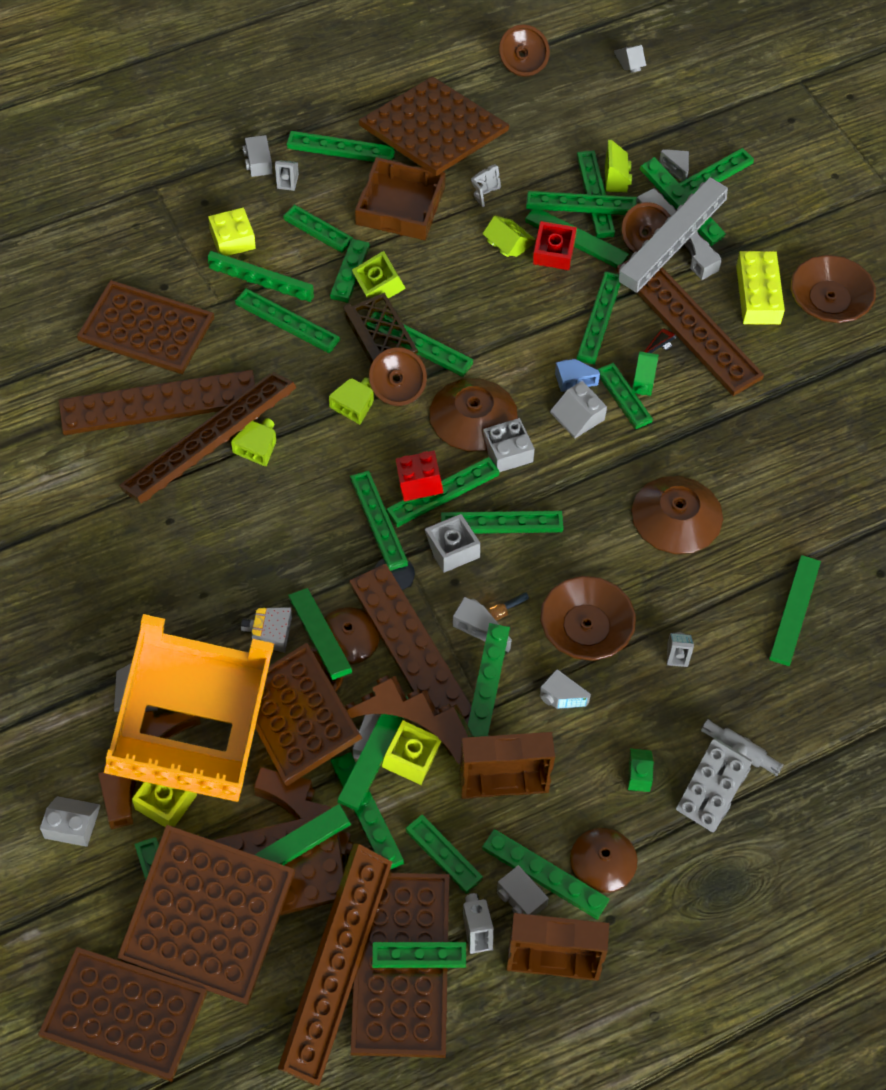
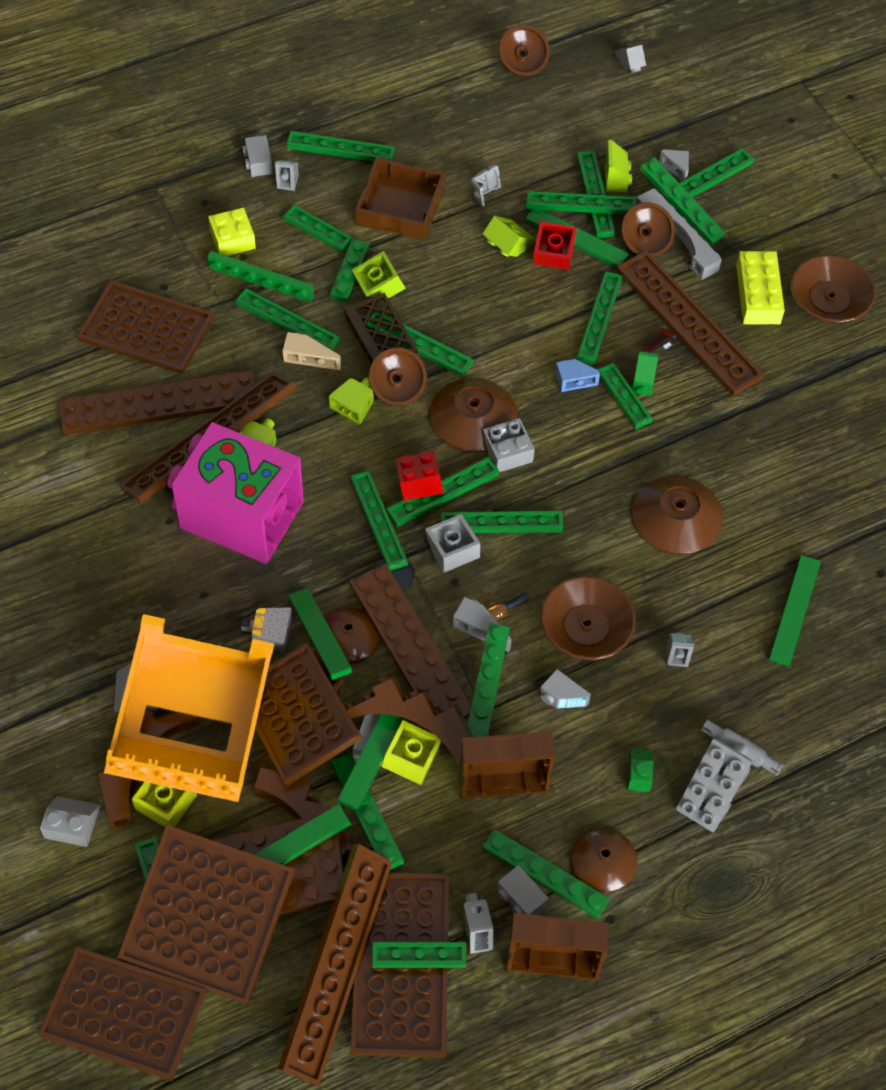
reddish brown plate [359,76,509,176] -> none
green plate [406,814,483,894] -> none
light grey slope [550,381,607,439] -> none
light grey brick [619,177,728,293] -> none
none -> dark pink brick [168,422,304,564]
none -> tan slope [283,332,341,370]

